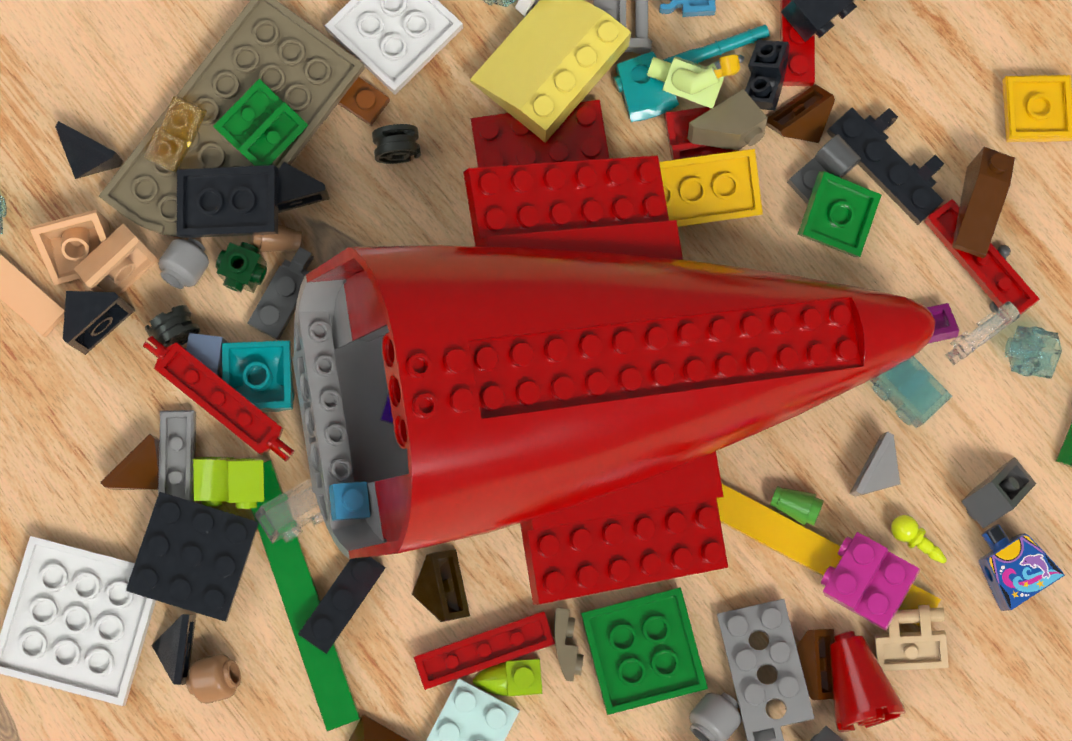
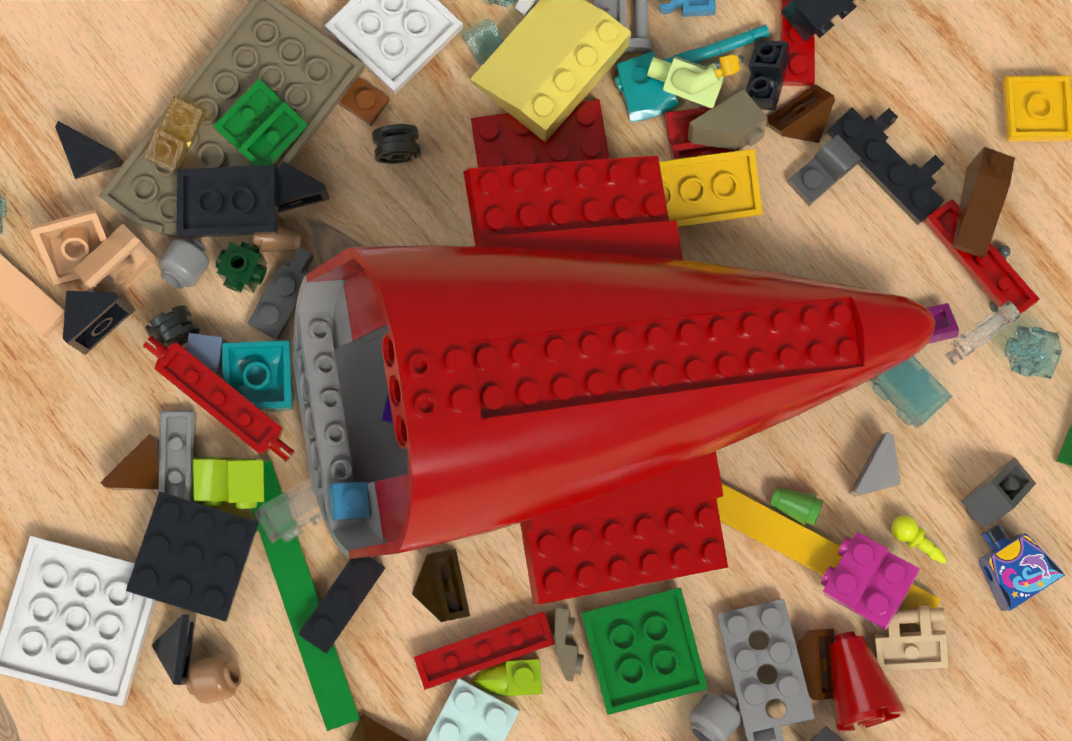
green plate [797,171,882,257] -> none
none -> clear light blue slope [461,19,504,66]

